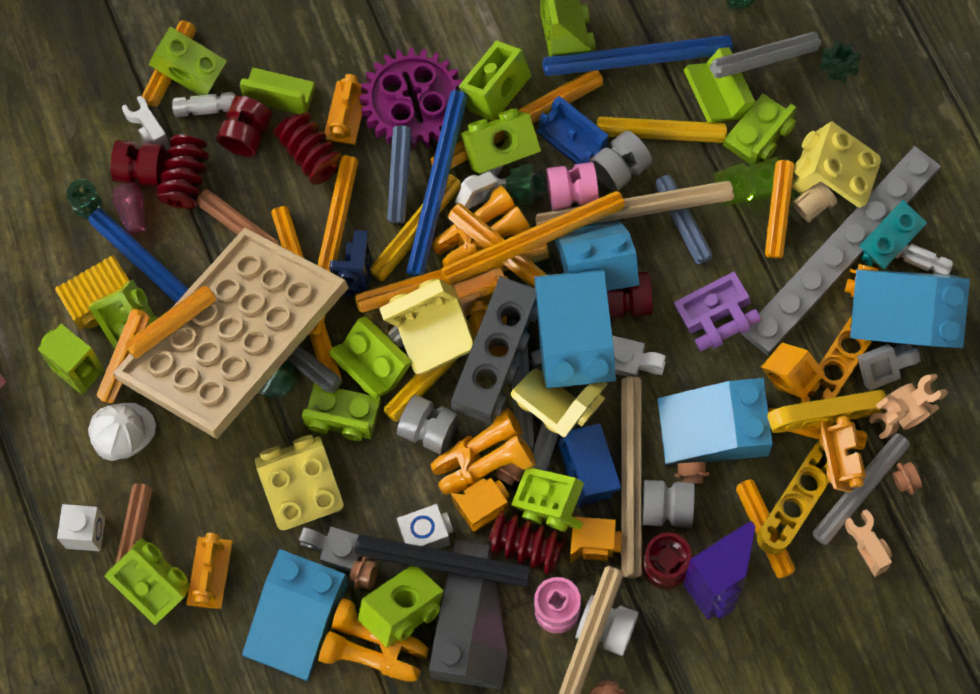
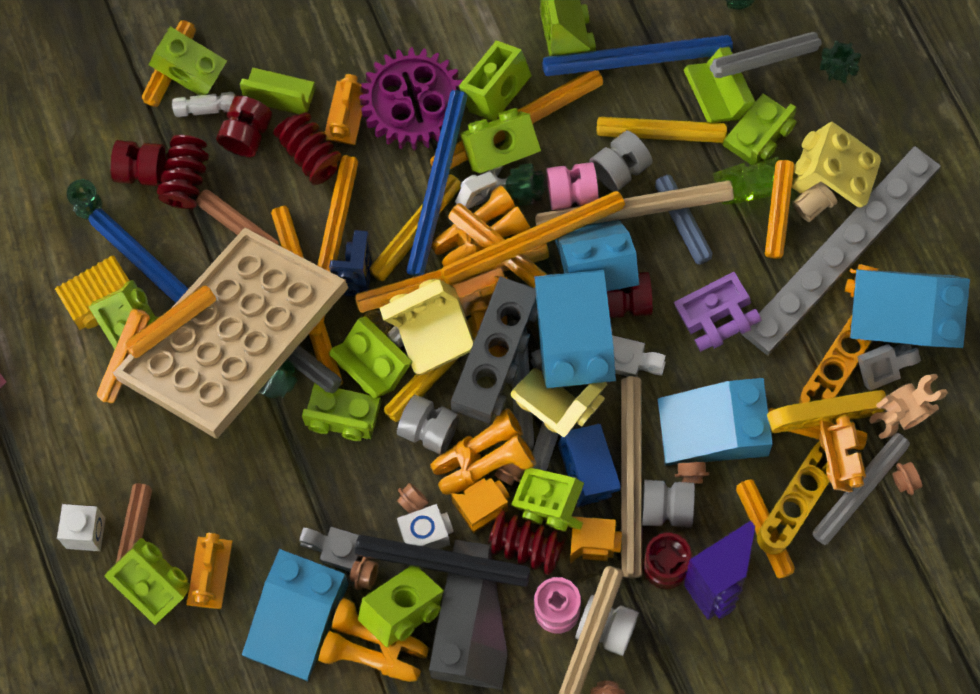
lime brick [38,324,105,396] -> none
white piece [88,403,156,461] -> none
clear pink cone [111,183,146,235] -> none
white plate [122,96,171,150] -> none
light yellow bracket [255,435,344,530] -> none
sand blue axle [387,125,411,224] -> none
blue hinge [537,96,608,164] -> none
light orange brick [761,343,825,399] -> none
light nougat plate [845,510,892,577] -> none
teal hinge [859,200,927,270] -> none
white axle [895,243,953,275] -> none
none -> nougat plate [397,483,429,513]

